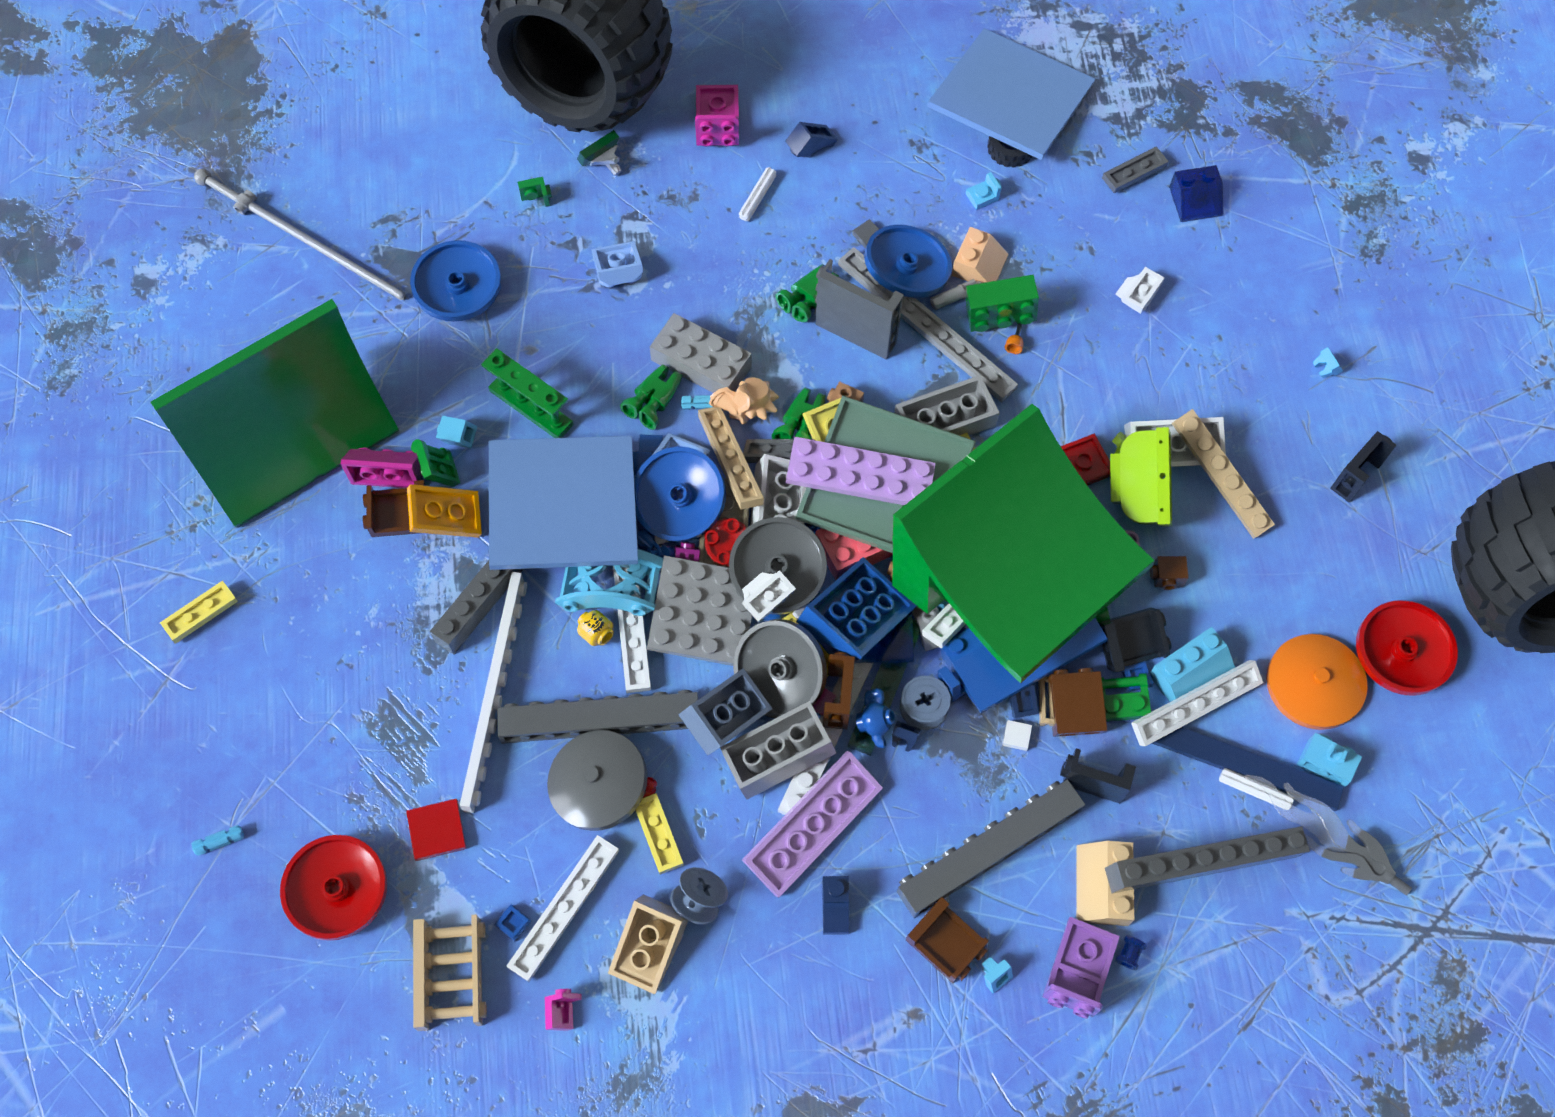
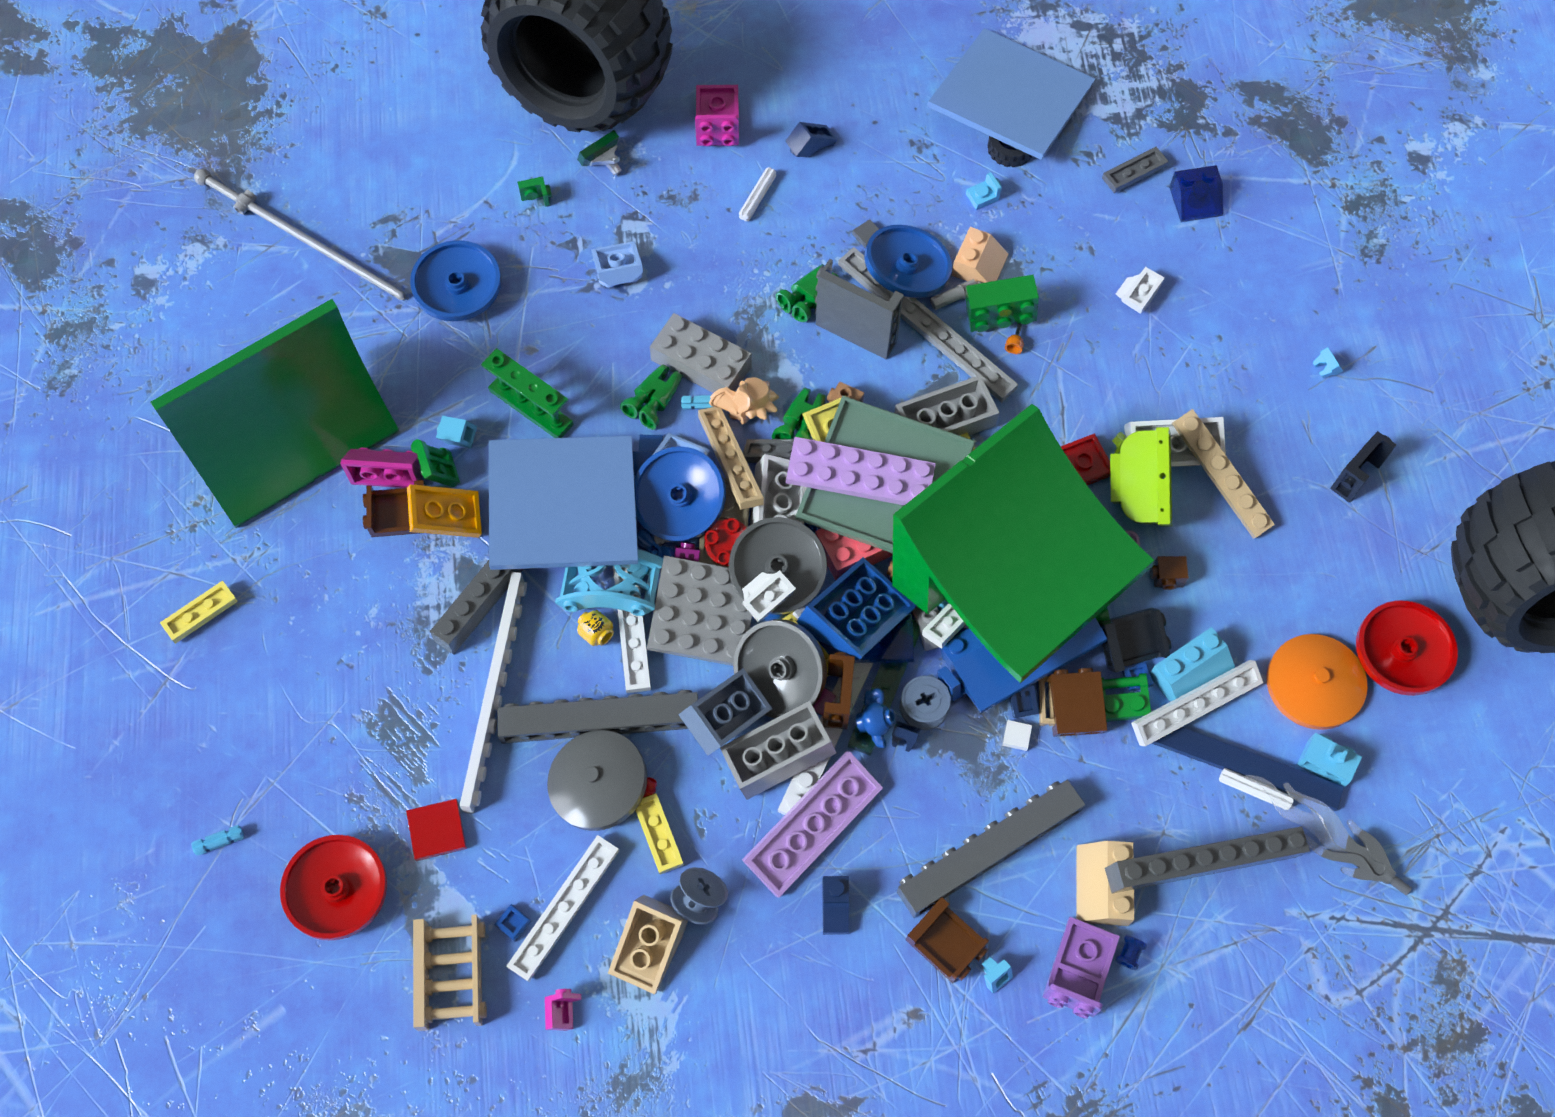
black panel [1060,748,1136,804] -> none

